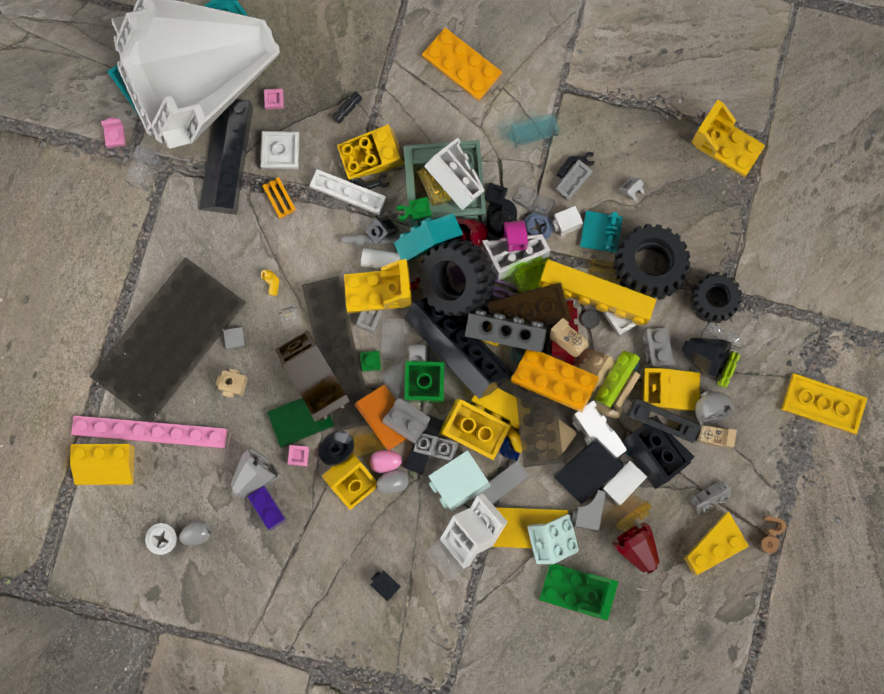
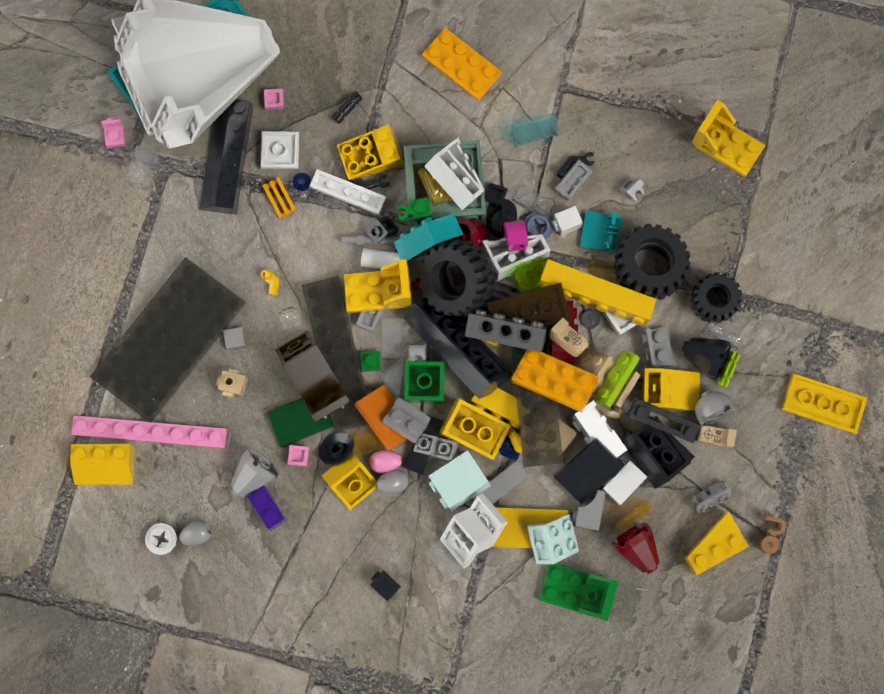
none -> clear blue plate [292,173,311,191]

